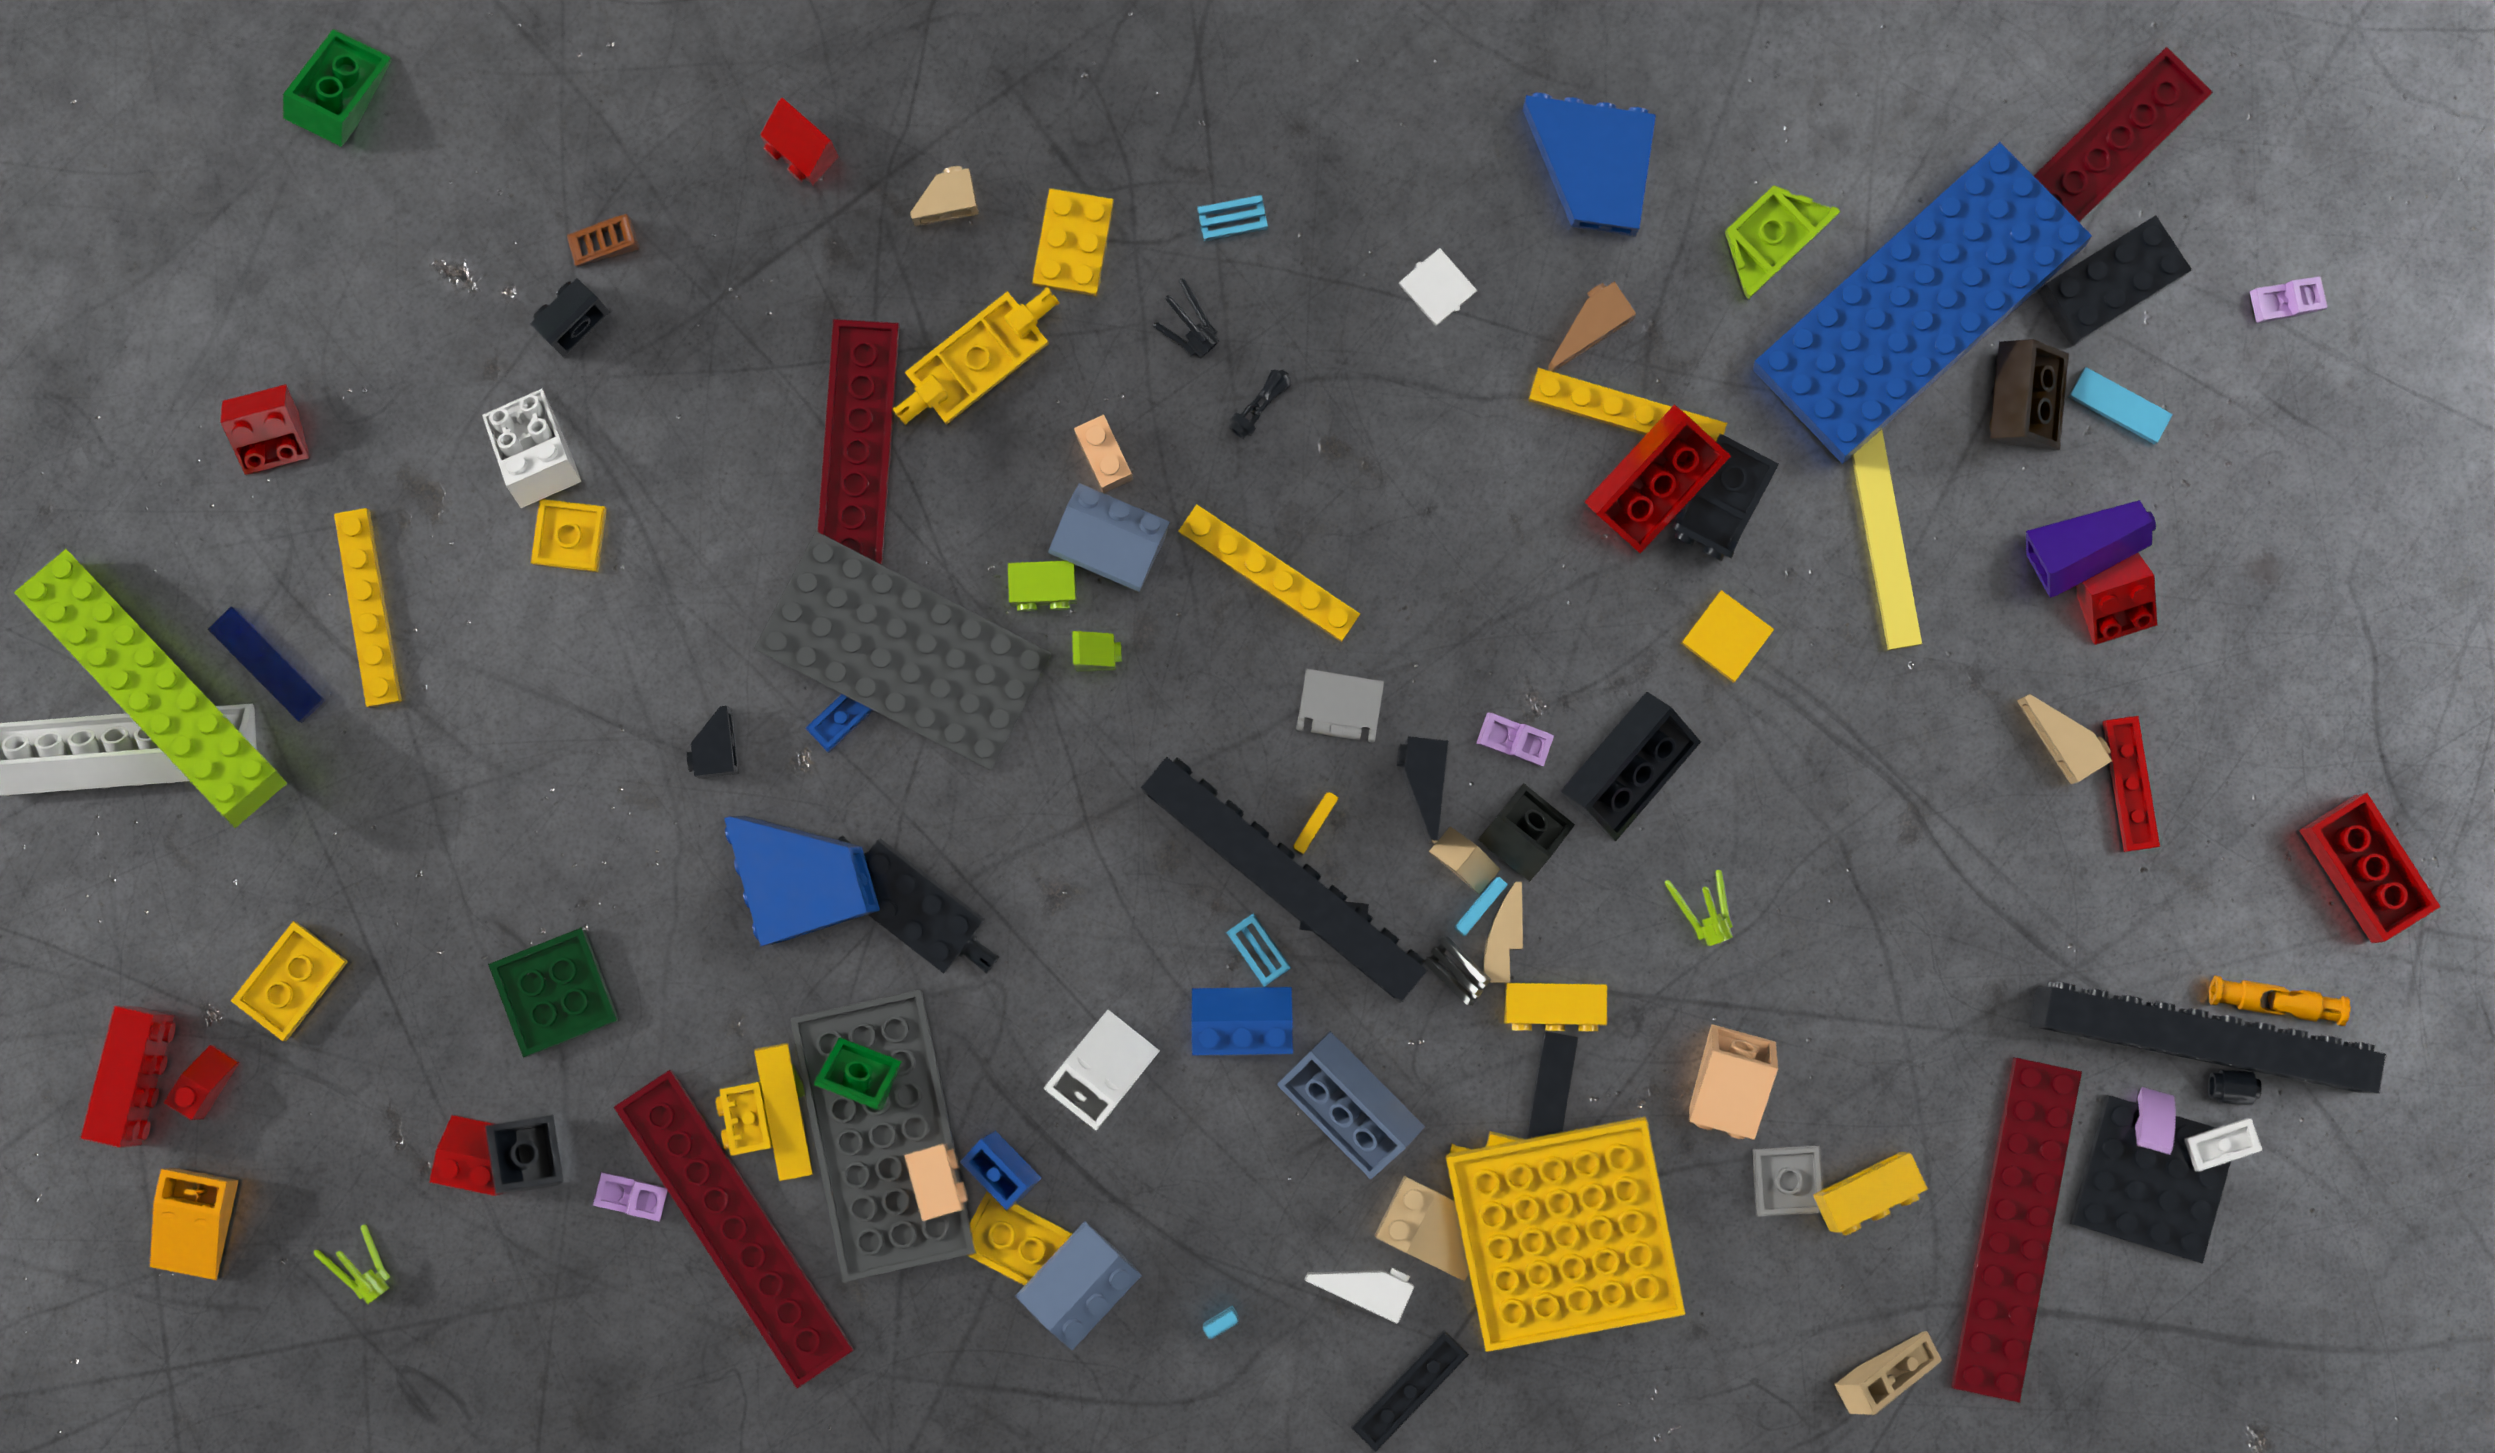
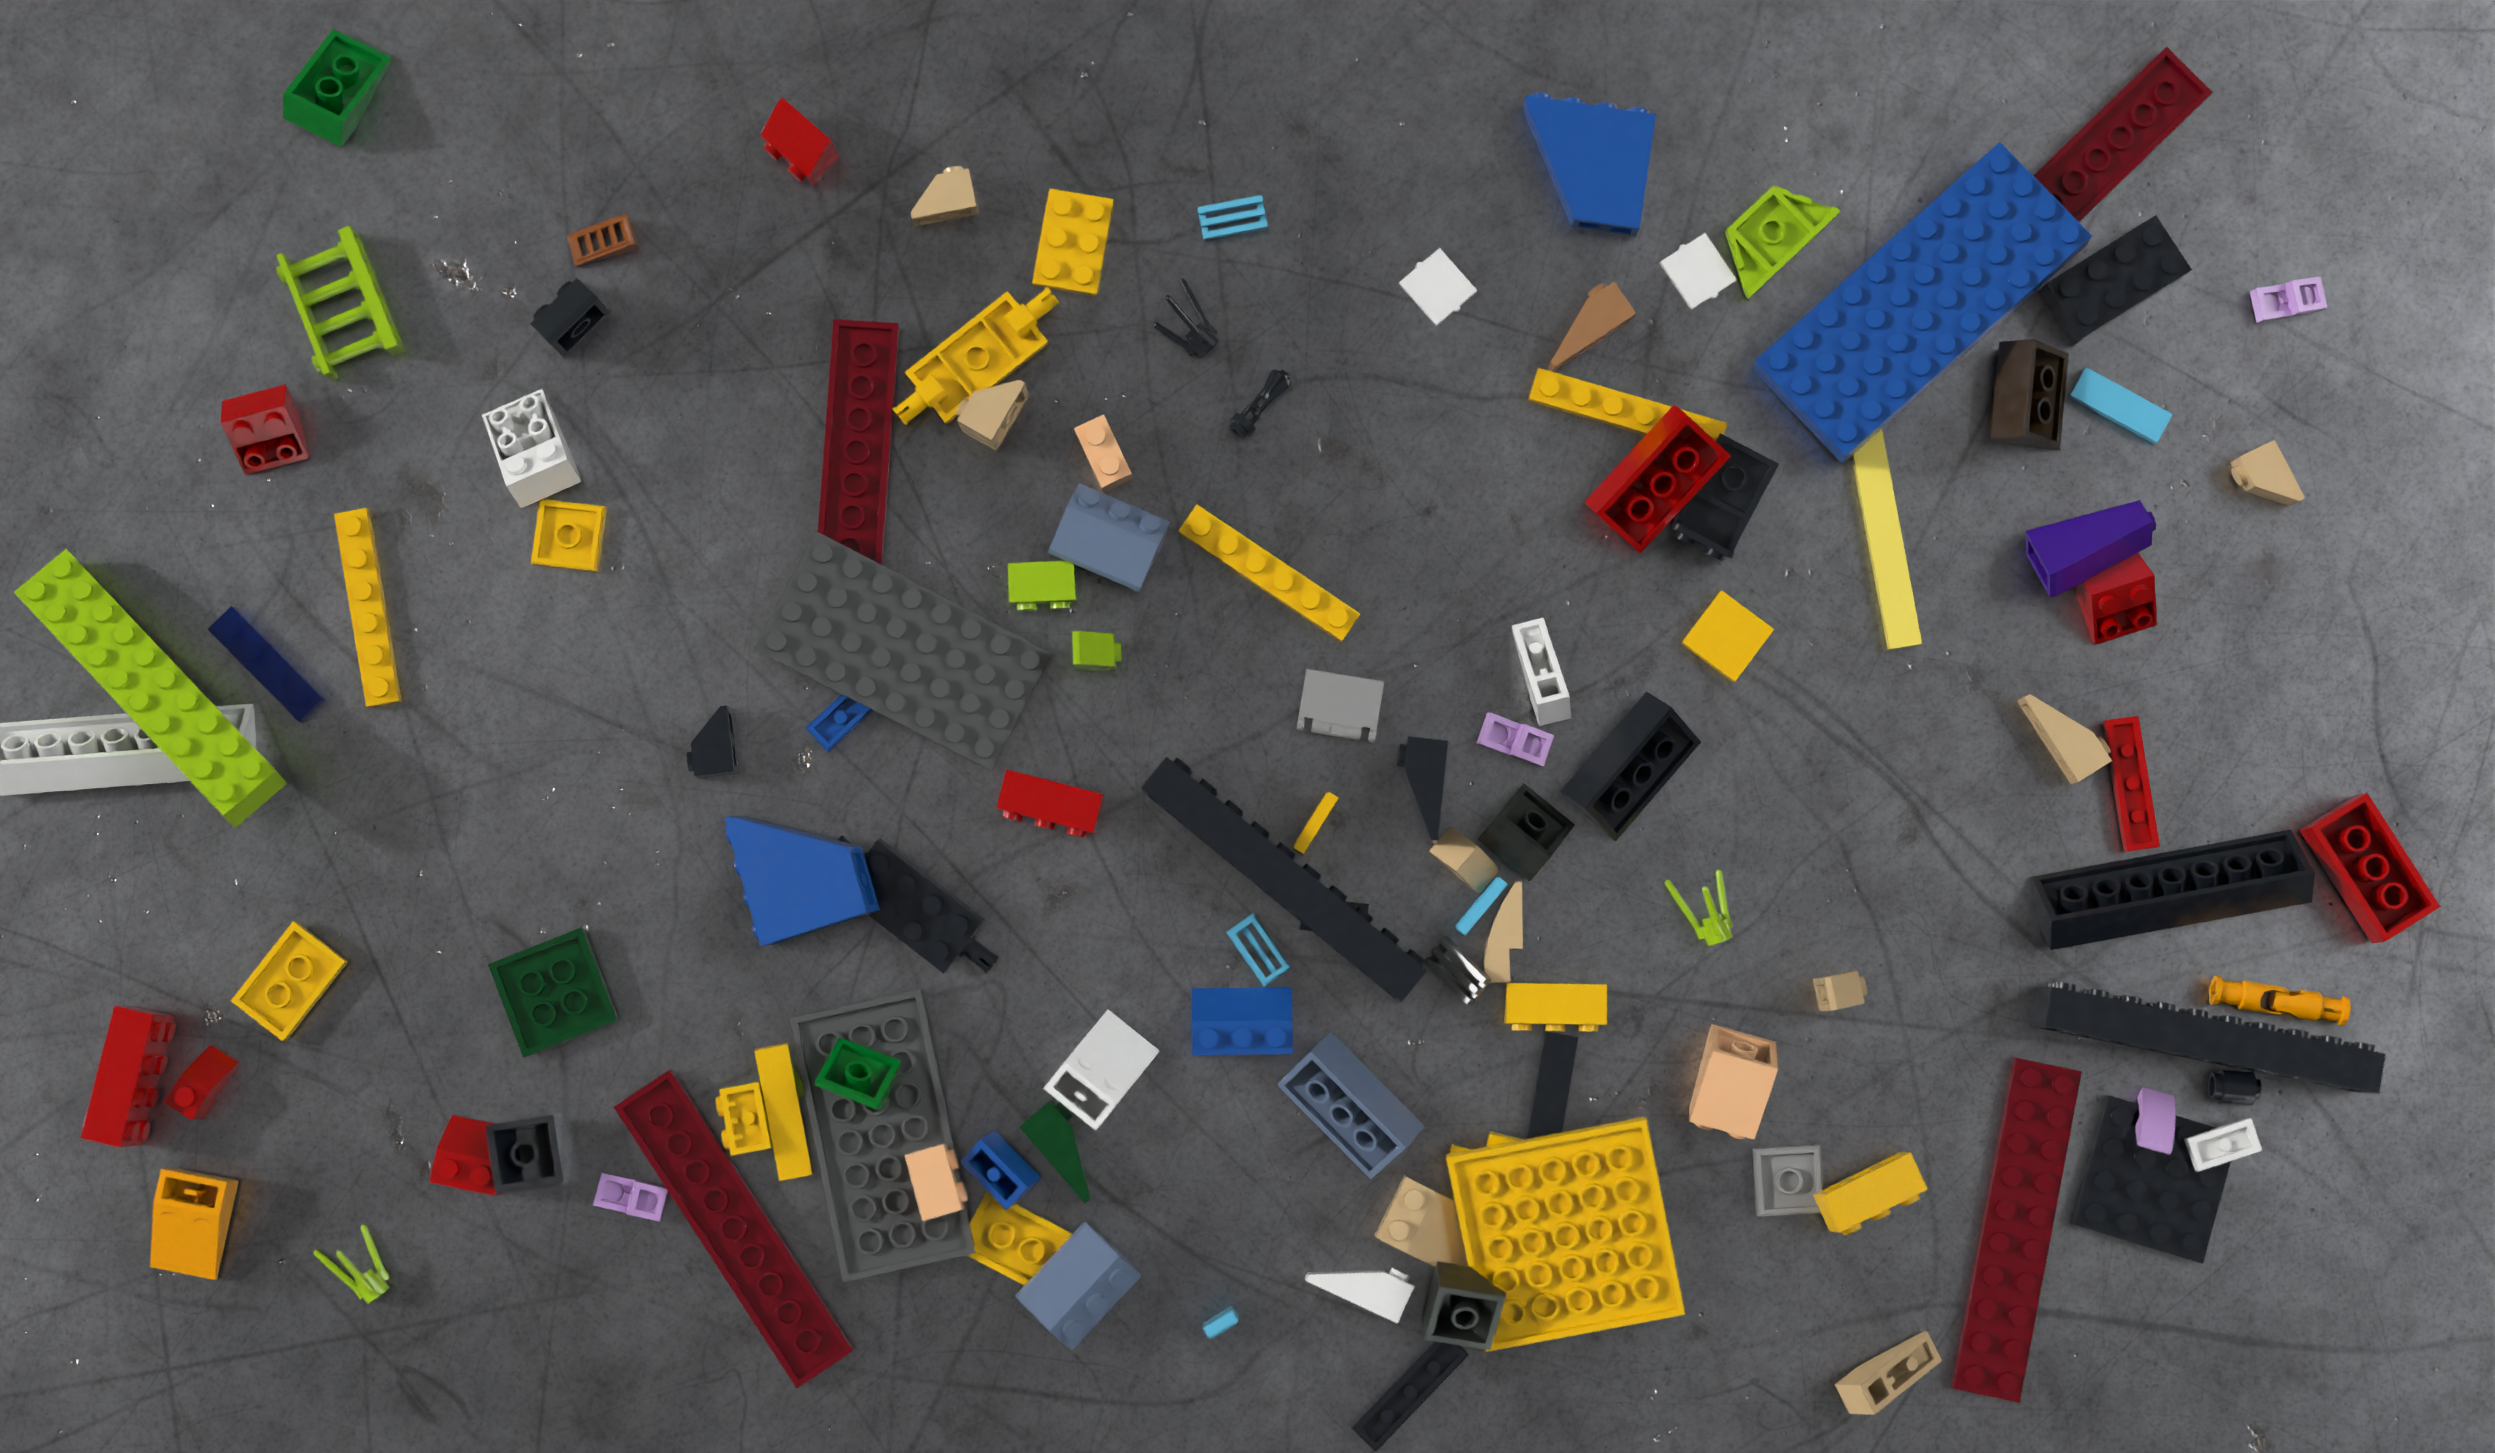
none -> lime fence [276,225,405,381]
none -> tan slope [956,380,1029,451]
none -> red brick [996,769,1104,839]
none -> dark green slope [1019,1100,1092,1203]
none -> pearl dark grey slope [1422,1261,1506,1350]
none -> white slope [1512,618,1571,726]
none -> white piece [1660,233,1737,310]
none -> tan slope [1813,970,1867,1011]
none -> black slope [2031,830,2315,950]
none -> tan slope [2230,440,2305,506]

